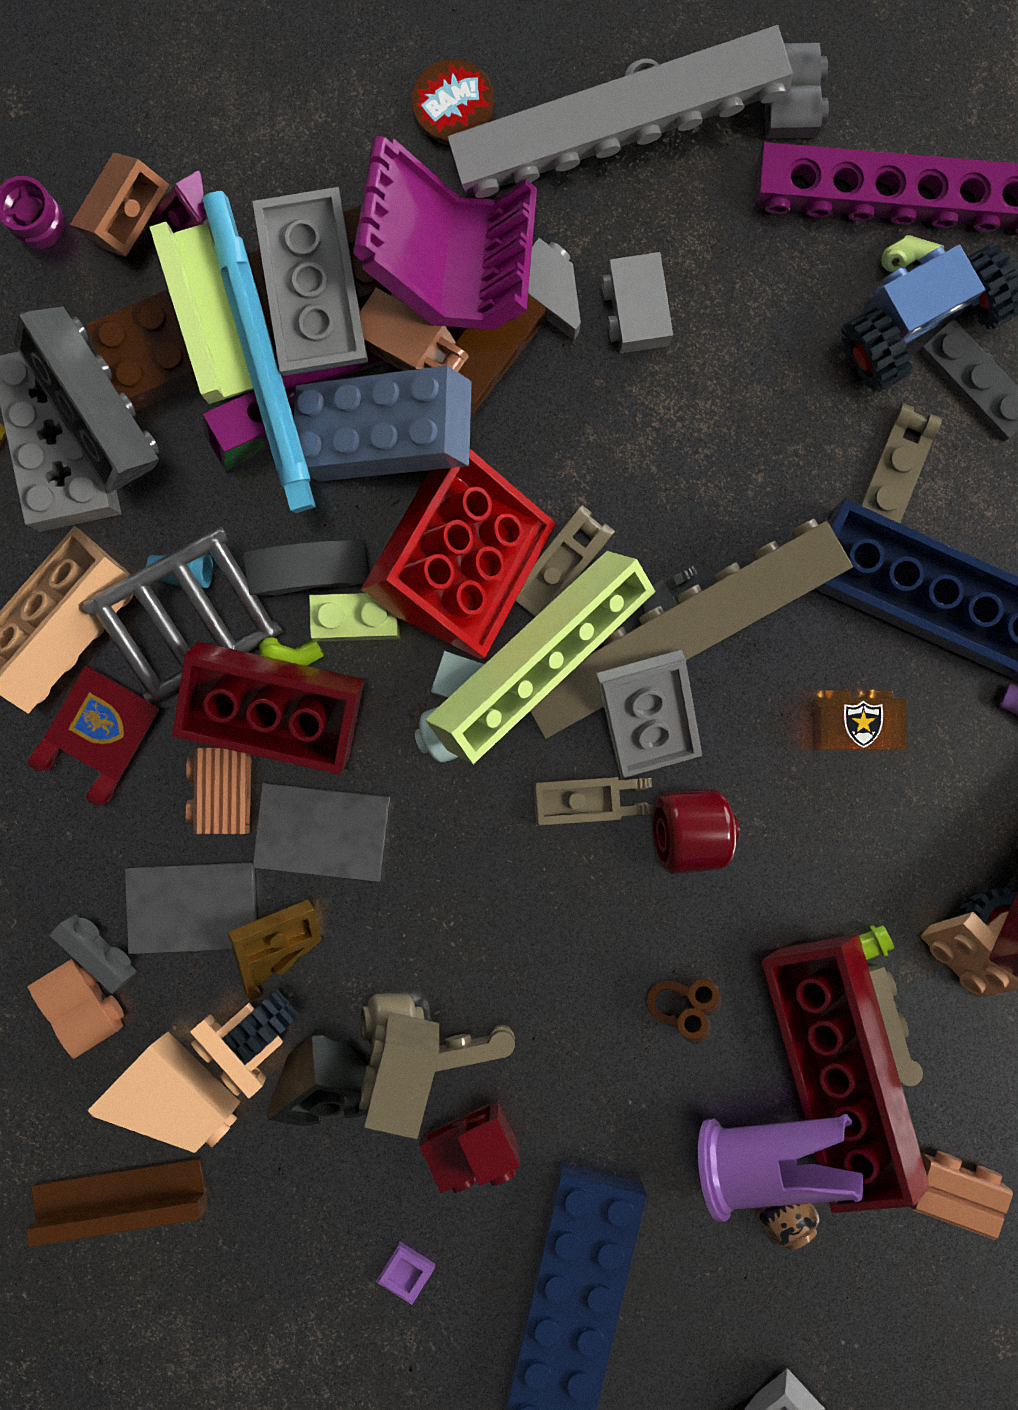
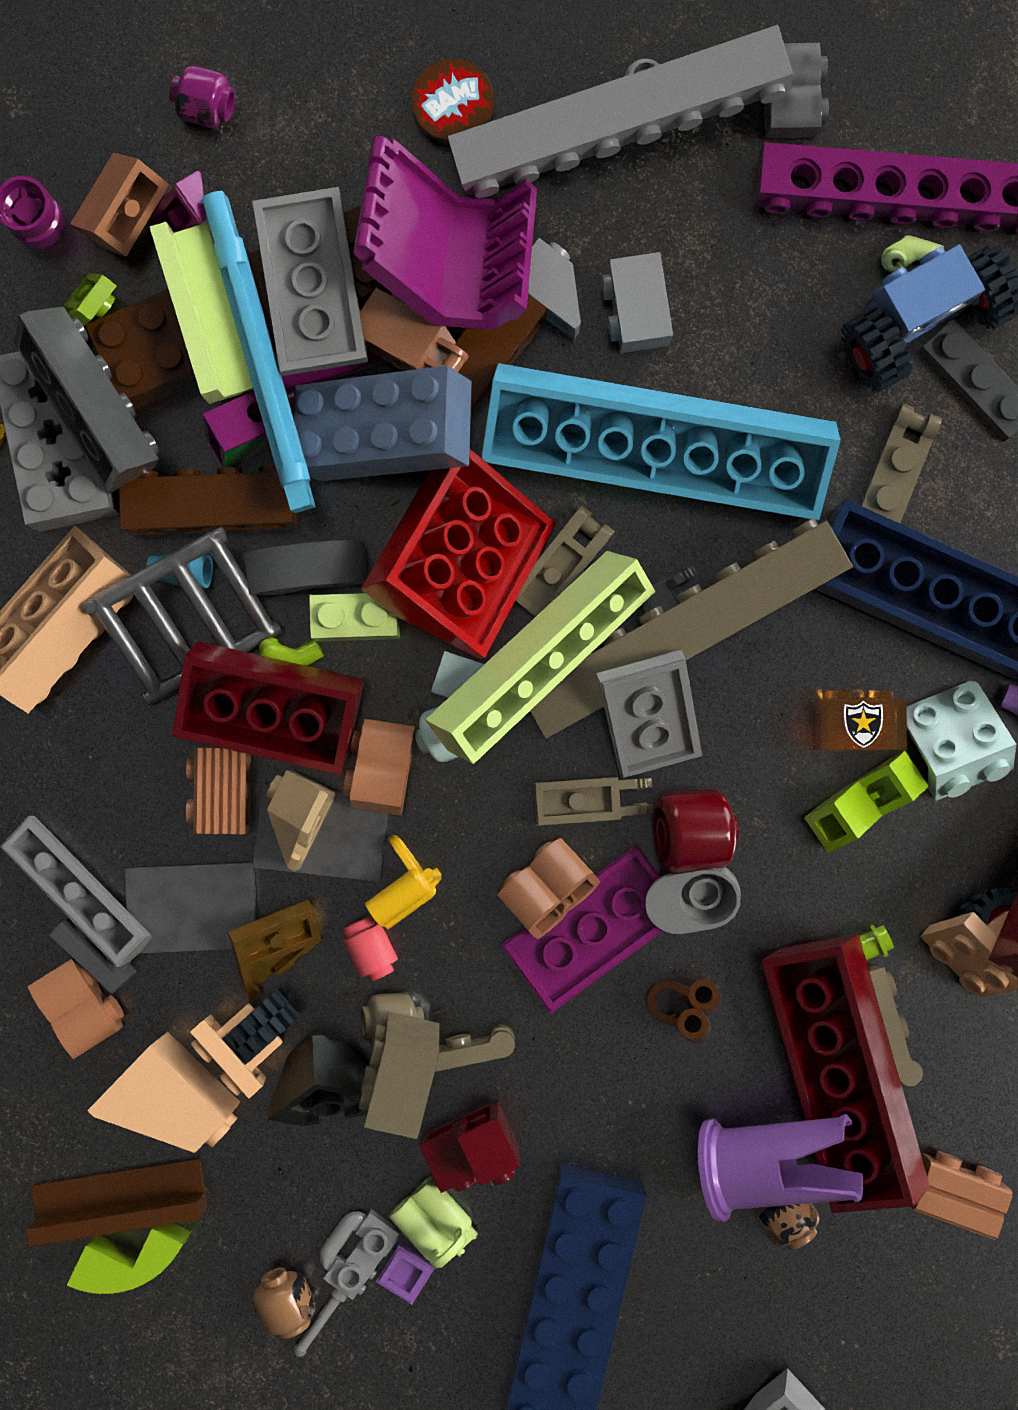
dark red flag [28,665,160,806] -> none
none -> light grey brick [0,816,152,967]
none -> lime wing [63,272,117,326]
none -> lime brick [67,1224,191,1294]
none -> reddish brown brick [119,465,298,535]
none -> magenta head [169,65,235,129]
none -> medium nougat head [252,1267,316,1339]
none -> tan slope [266,770,338,872]
none -> light grey piece [293,1209,400,1357]
none -> coral brick [342,915,398,982]
none -> nougat brick [343,719,415,816]
none -> yellow piece [365,835,442,930]
none -> yellowish green piece [388,1175,478,1268]
none -> medium azure brick [481,363,841,520]
none -> nougat brick [497,838,601,939]
none -> magenta tile [500,844,663,1014]
none -> light grey cap [645,867,741,934]
none -> lime brick [804,751,929,853]
none -> light aqua bracket [900,681,1016,801]

